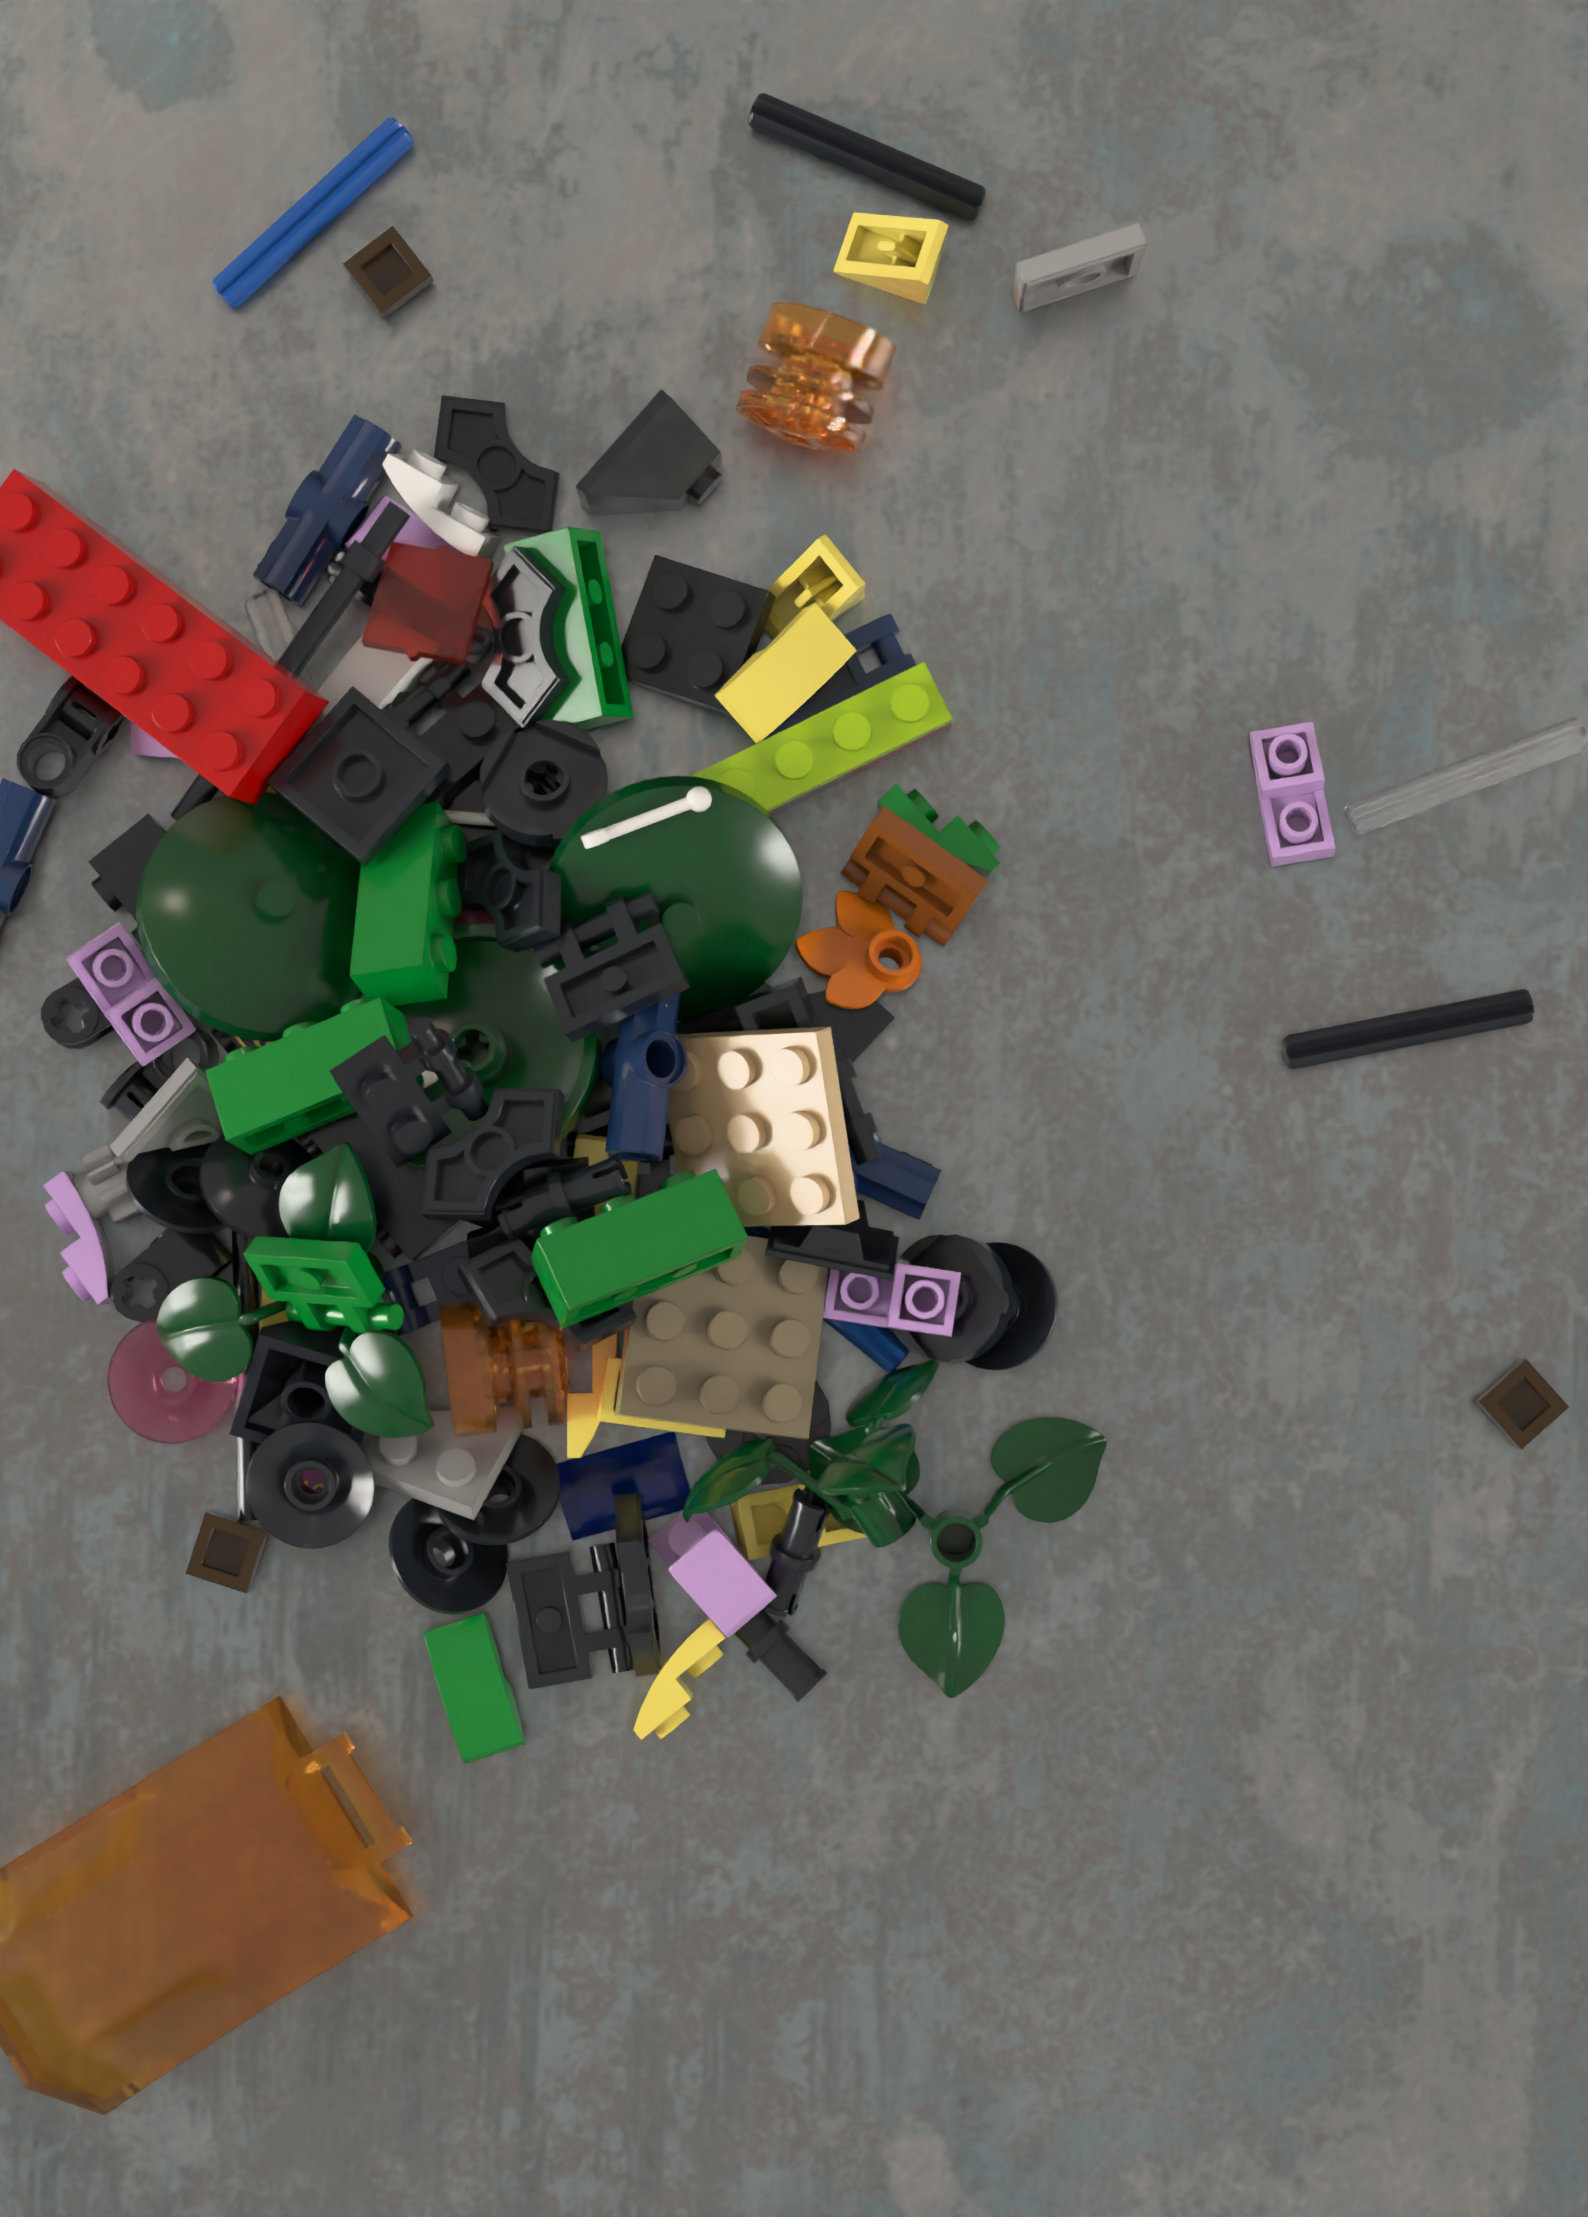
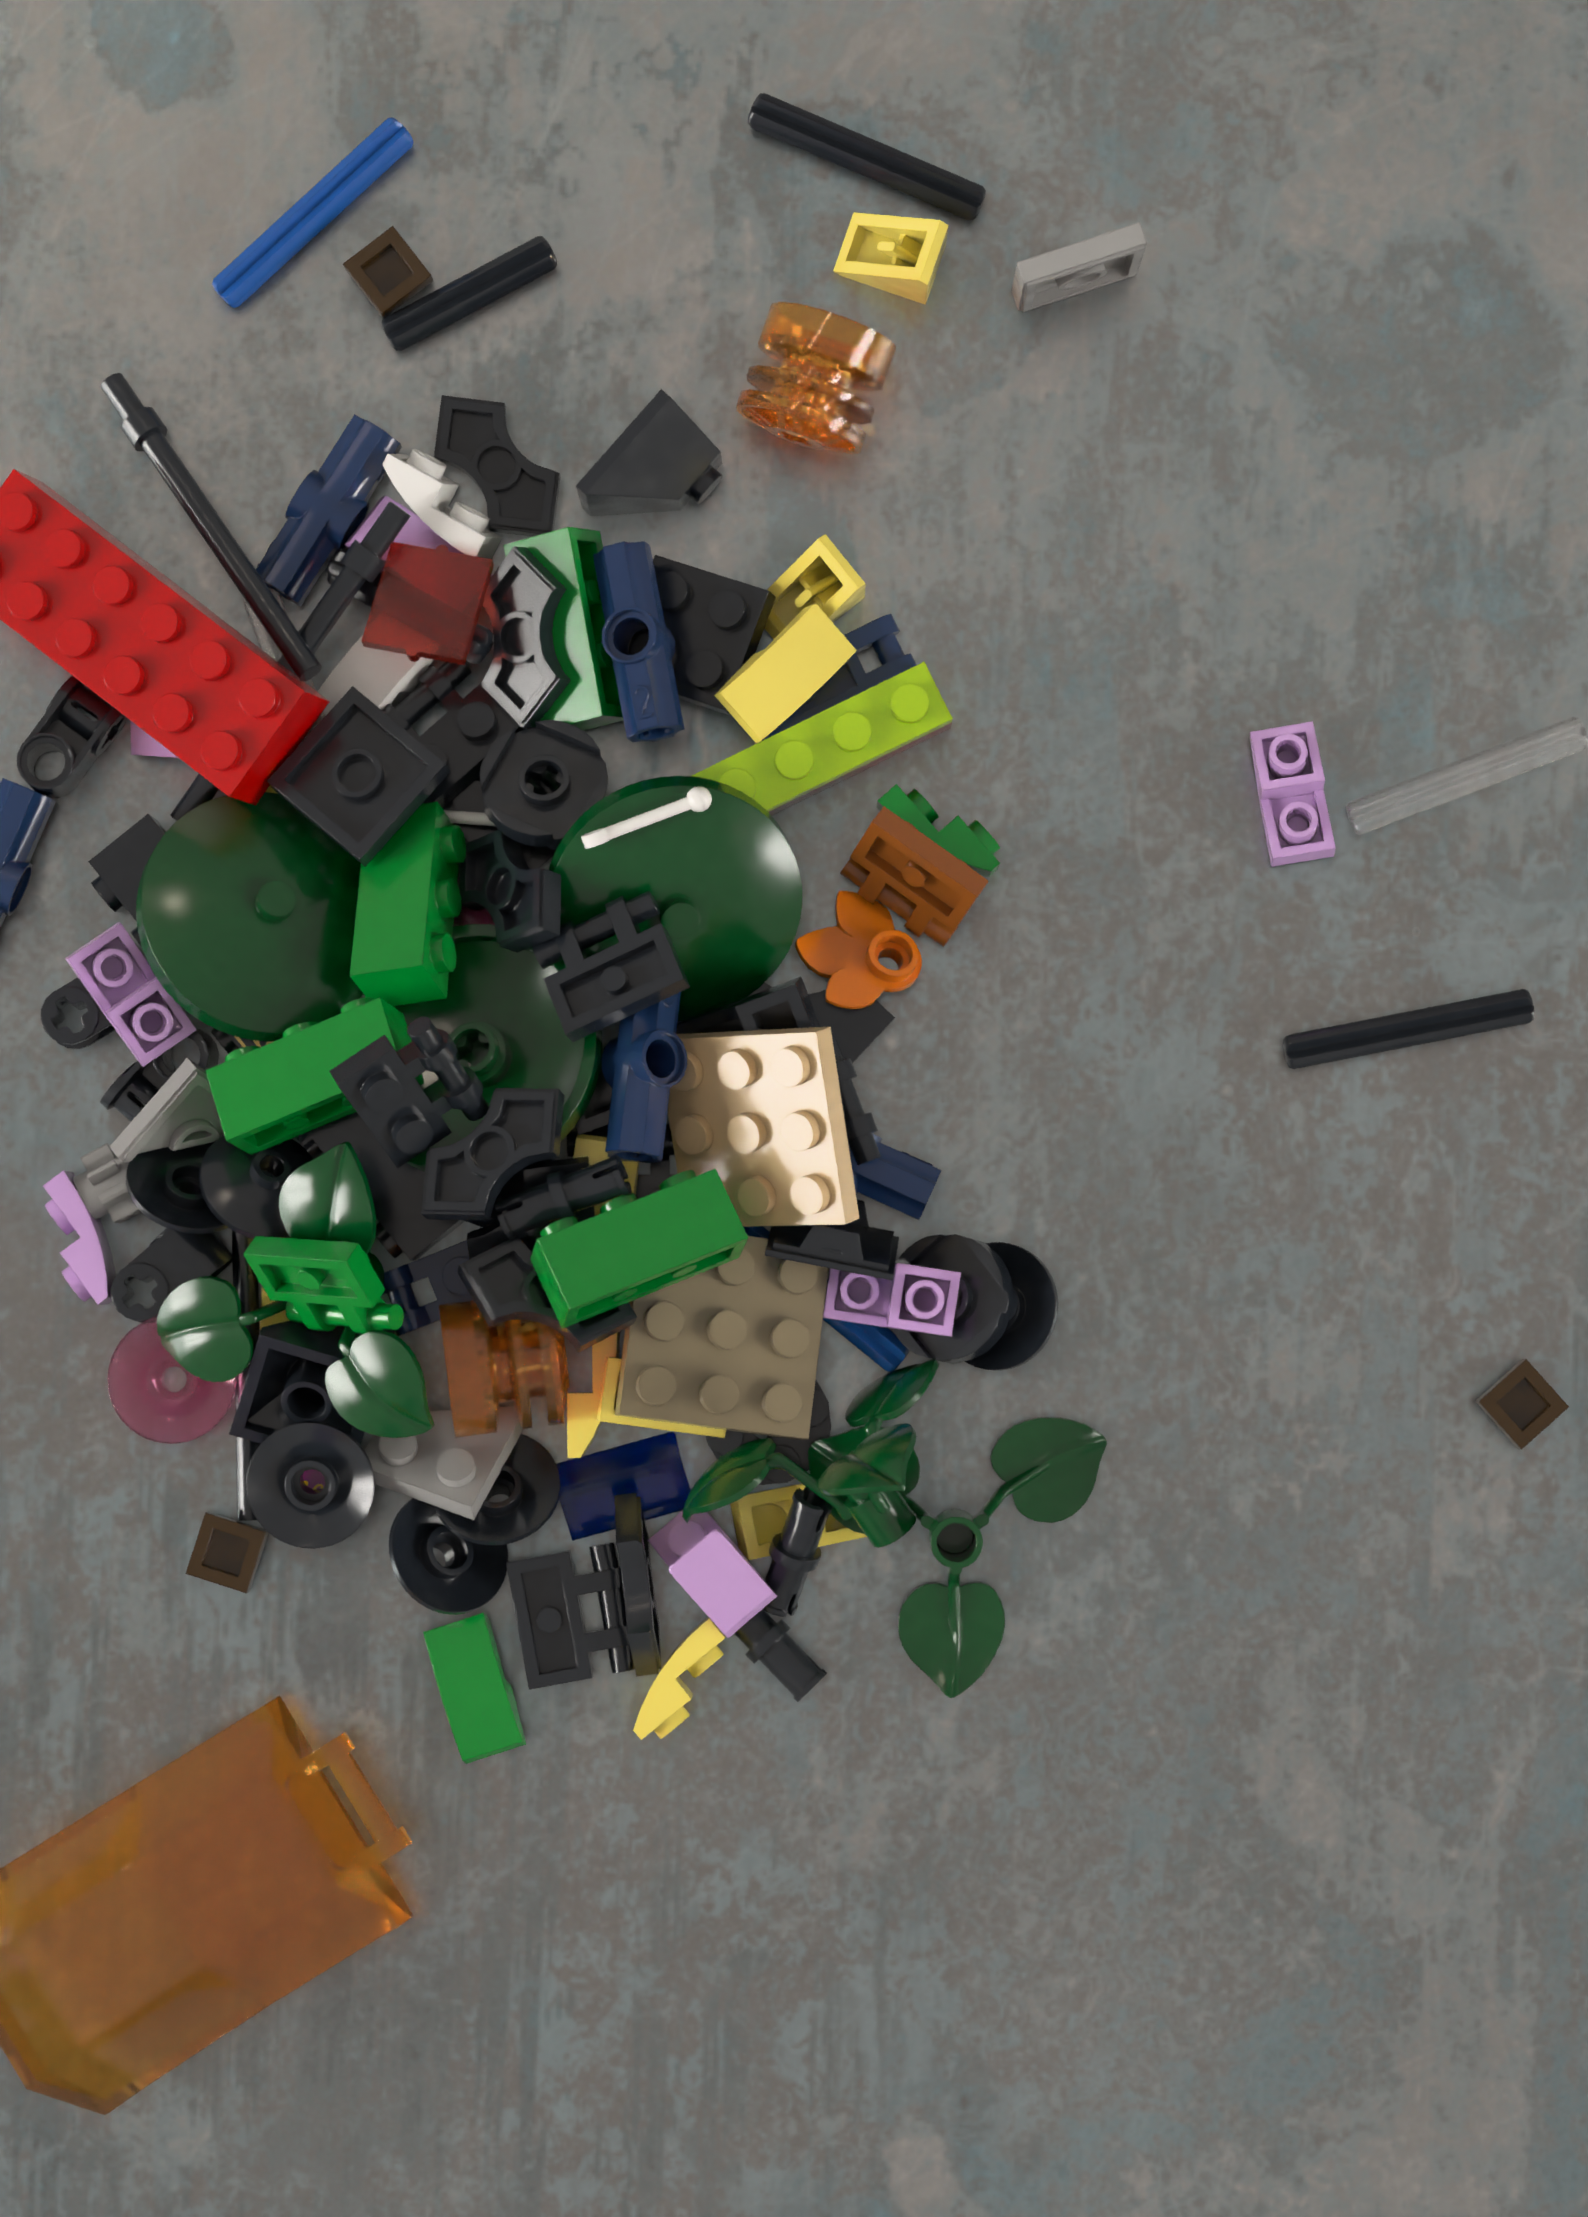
none -> black bar [101,373,322,681]
none -> black axle [381,236,557,351]
none -> dark blue piece [593,541,685,742]

